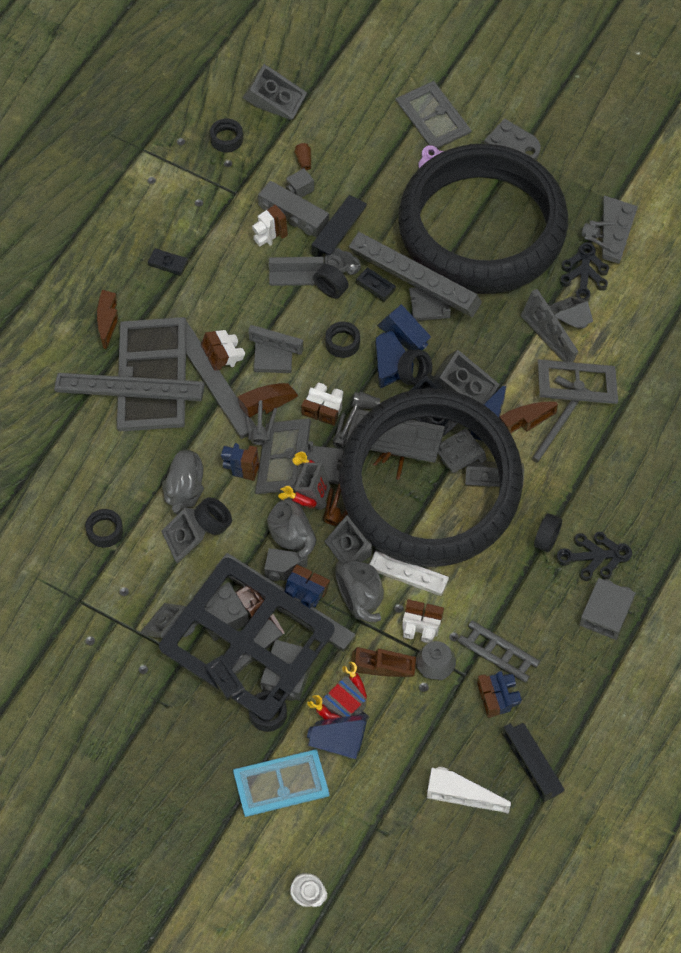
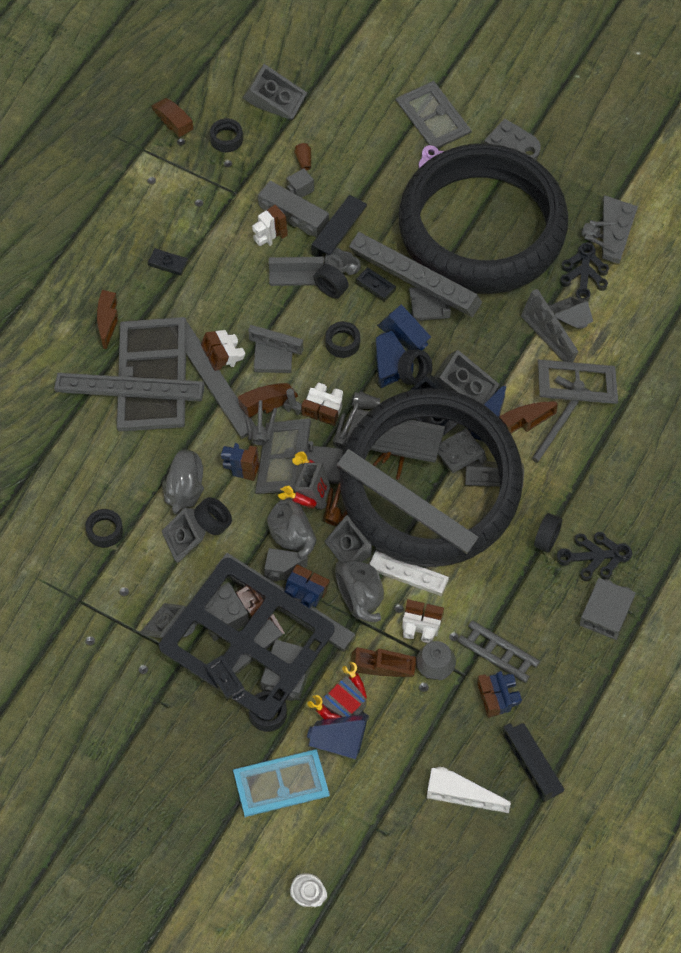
none -> reddish brown slope [151,98,194,137]
none -> dark grey bar [283,389,302,415]
none -> dark grey tile [337,449,479,554]

